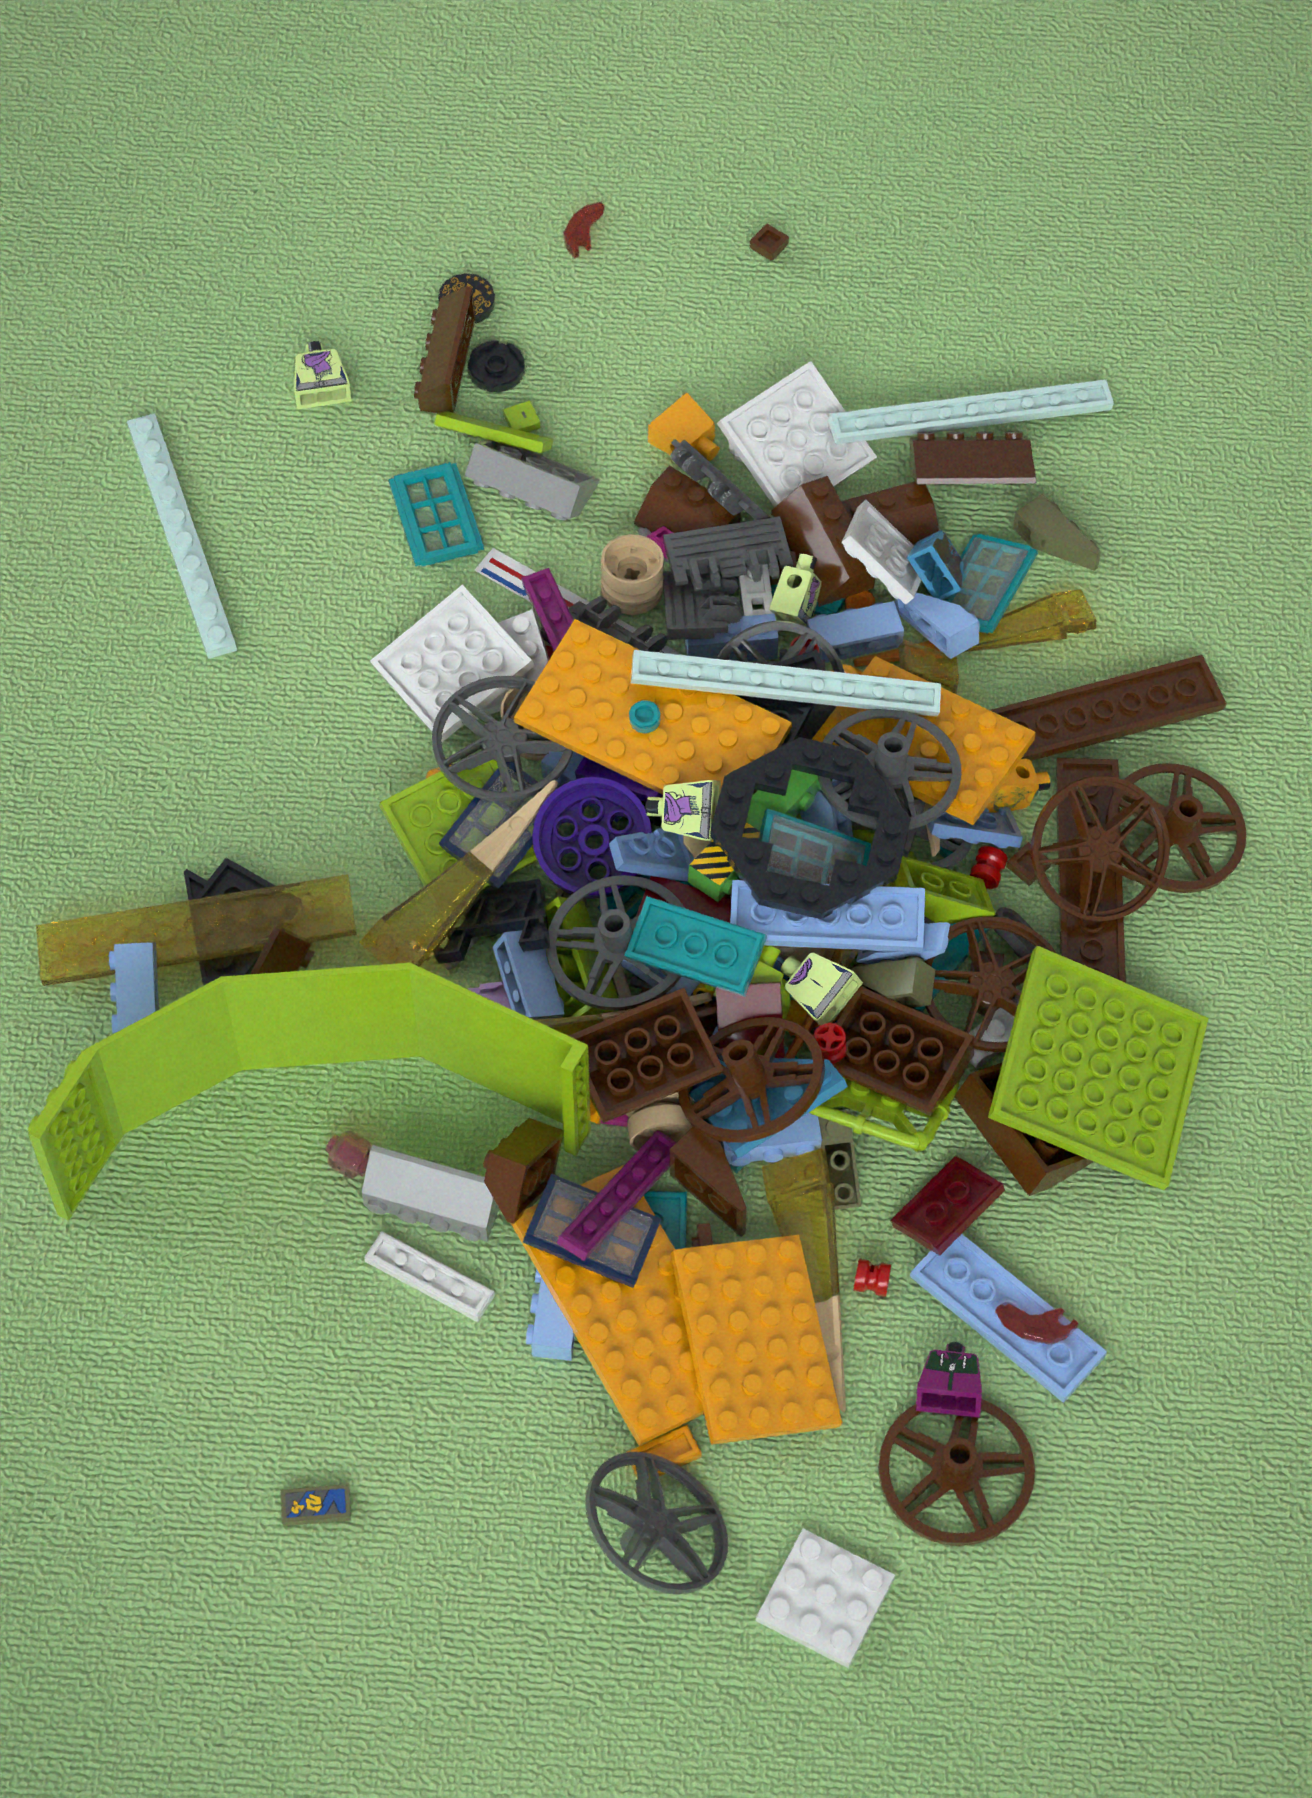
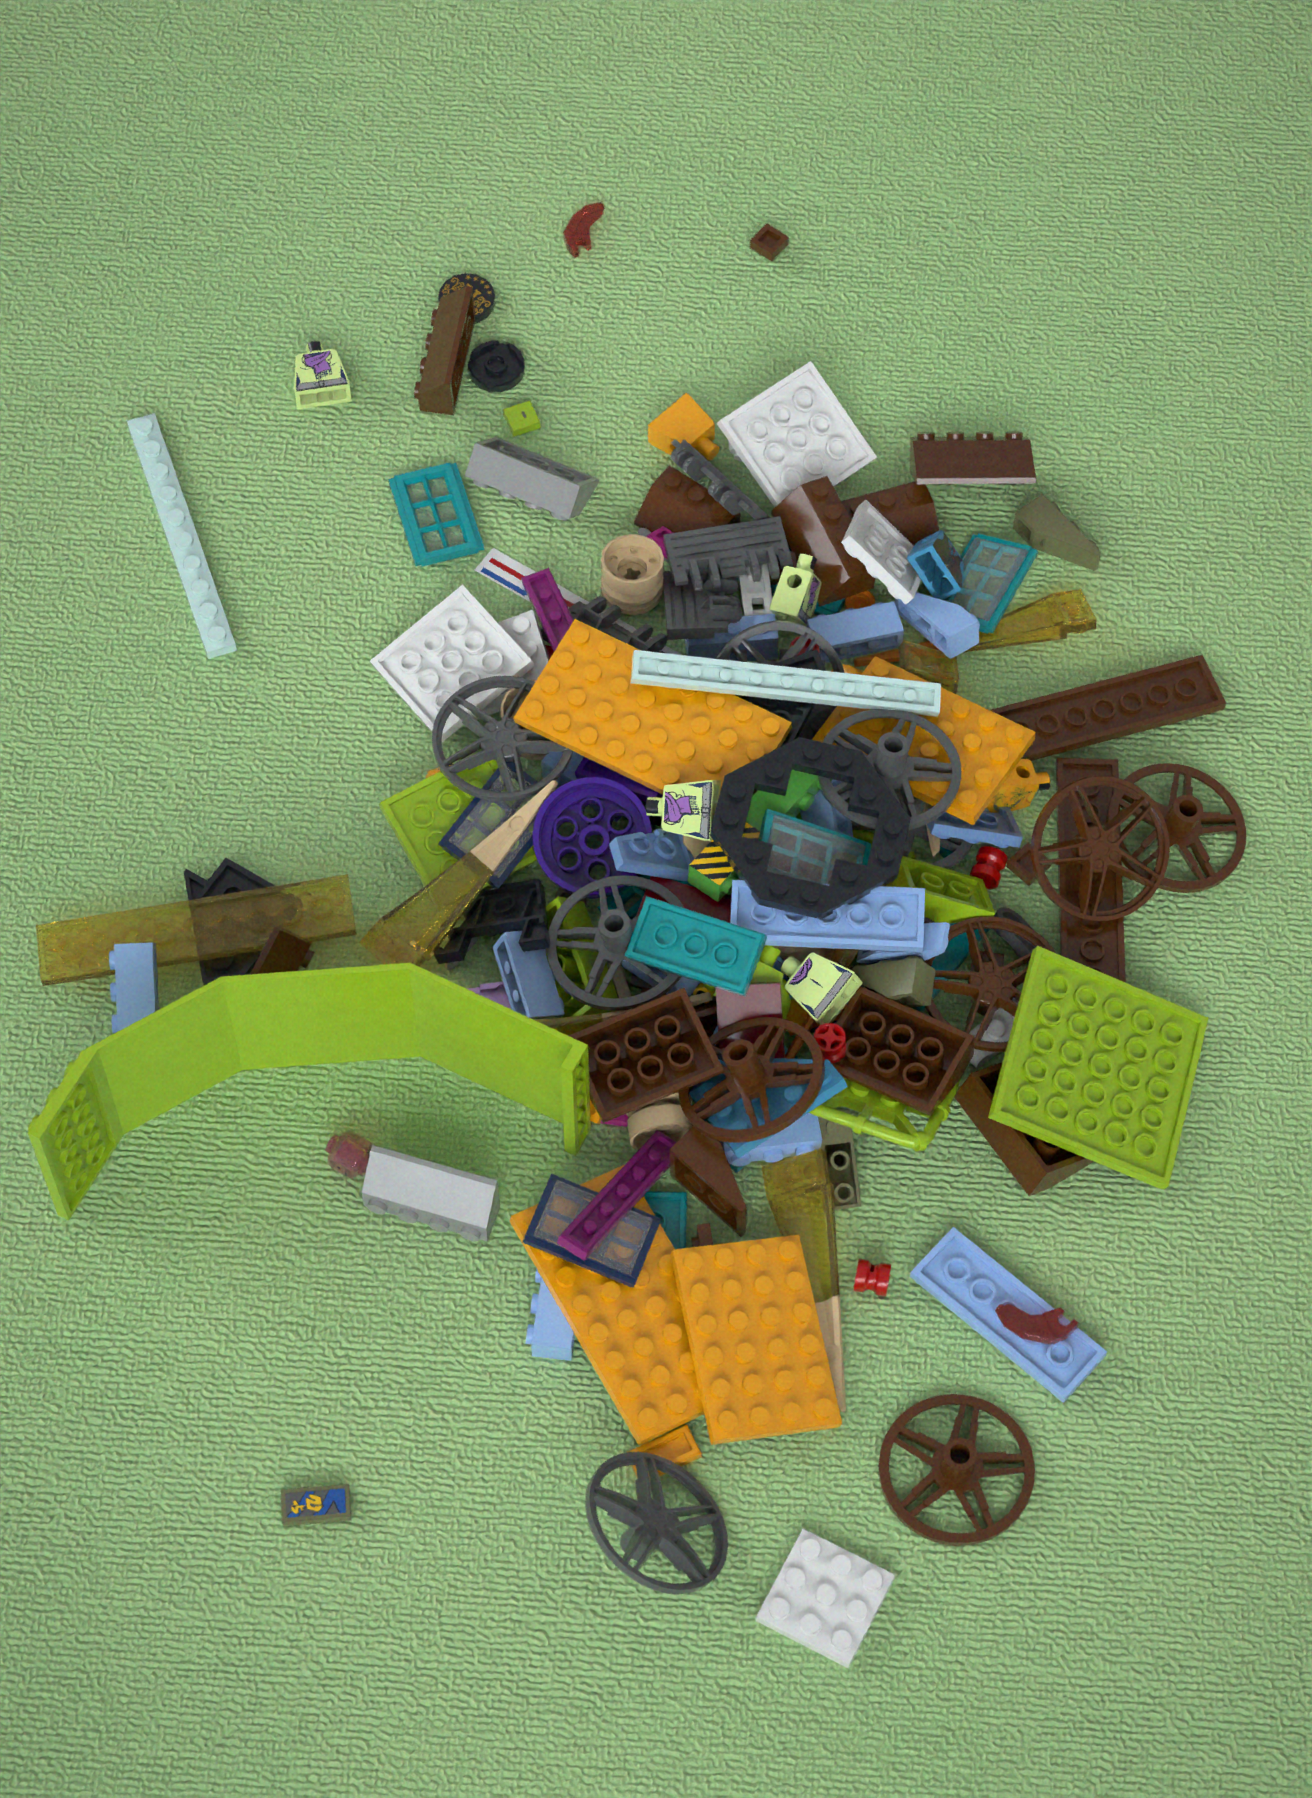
white tile [364,1231,495,1322] -> none
lime tile [434,411,553,454] -> none
slope [483,1118,564,1224] -> none
teal tile [629,700,661,733] -> none
light aqua plate [828,380,1114,445] -> none
dark red tile [891,1155,1005,1256] -> none
magenta torso [916,1342,982,1418] -> none

